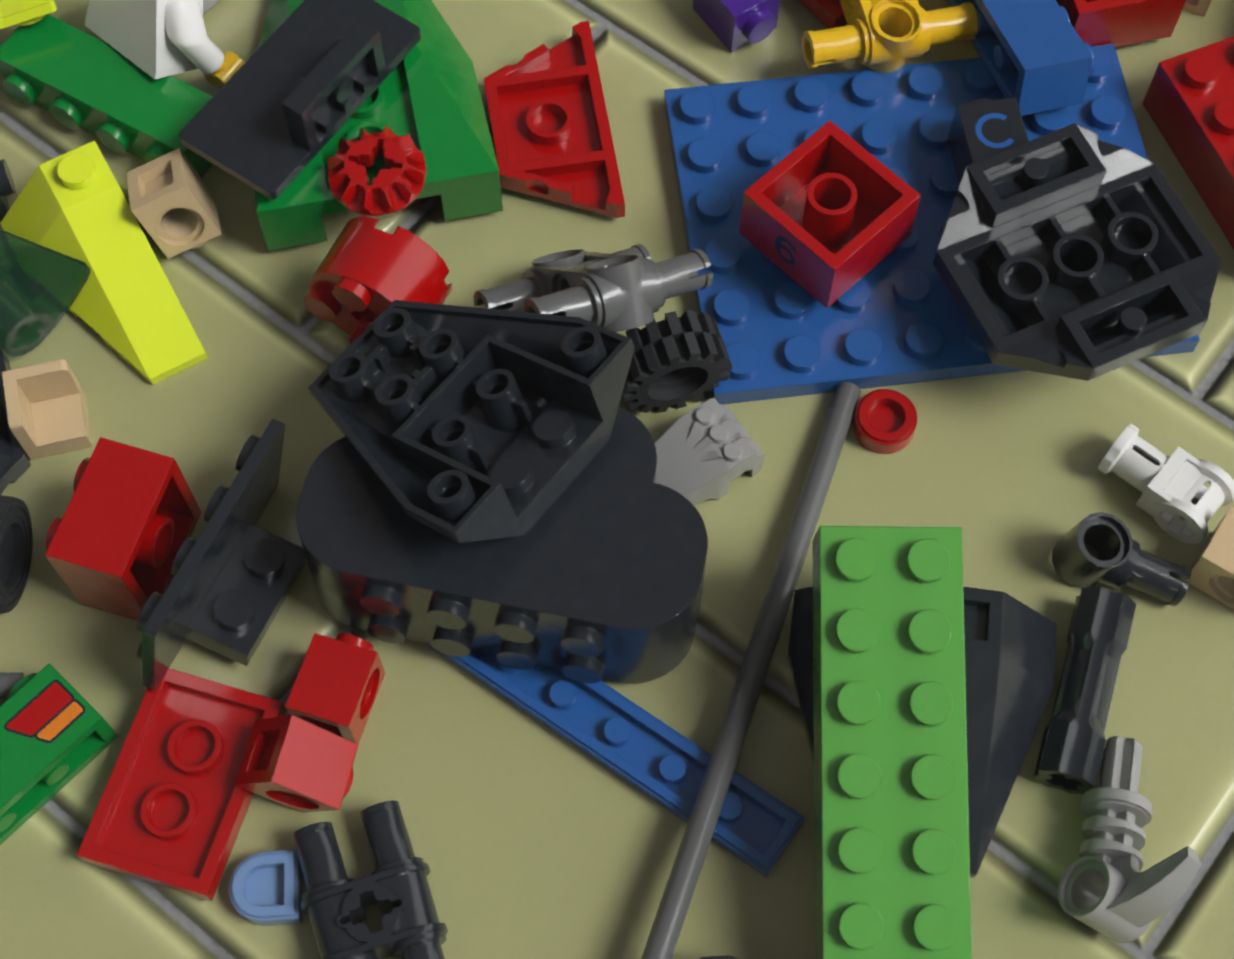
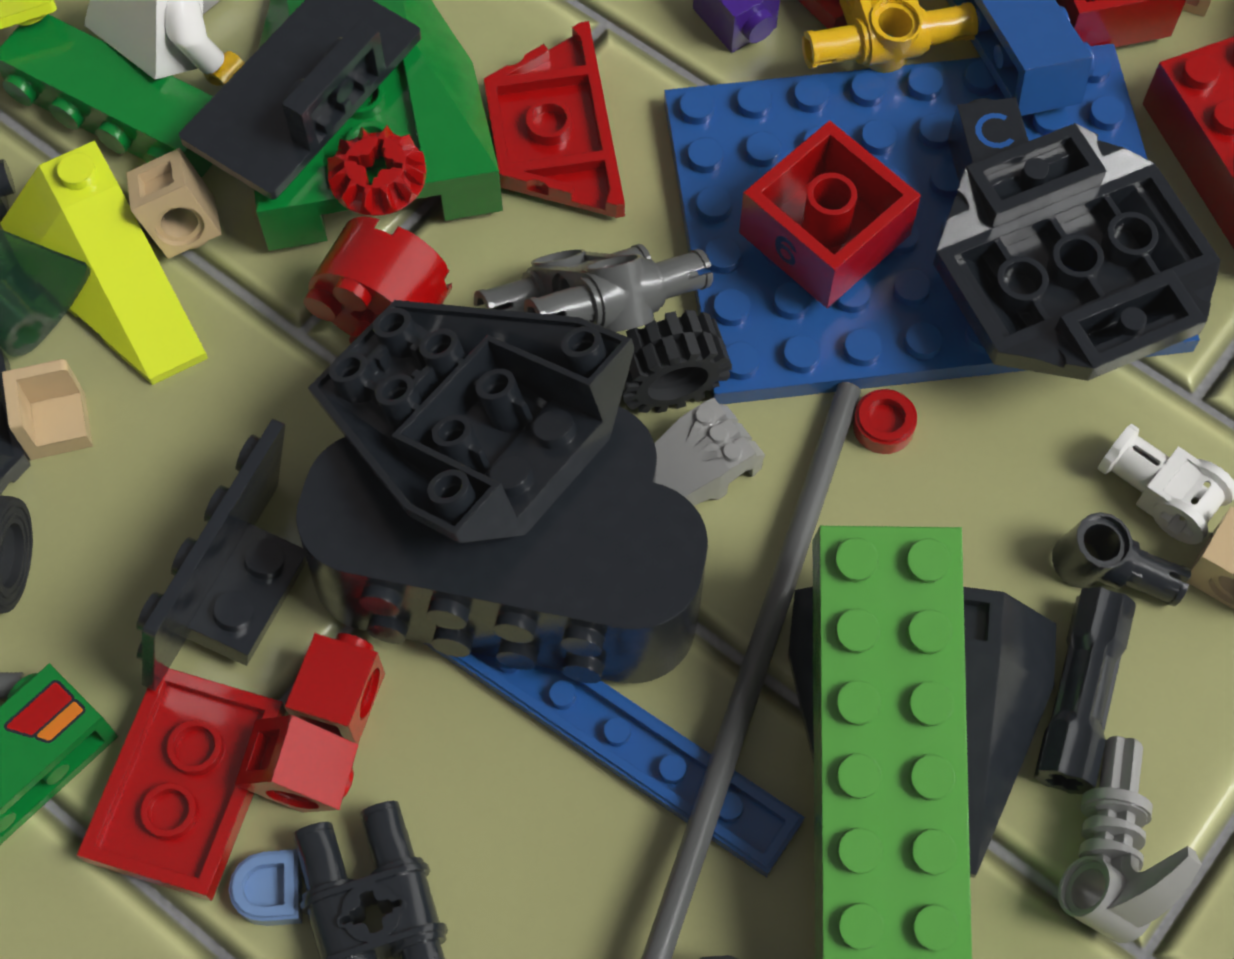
red brick [45,437,201,621] -> none

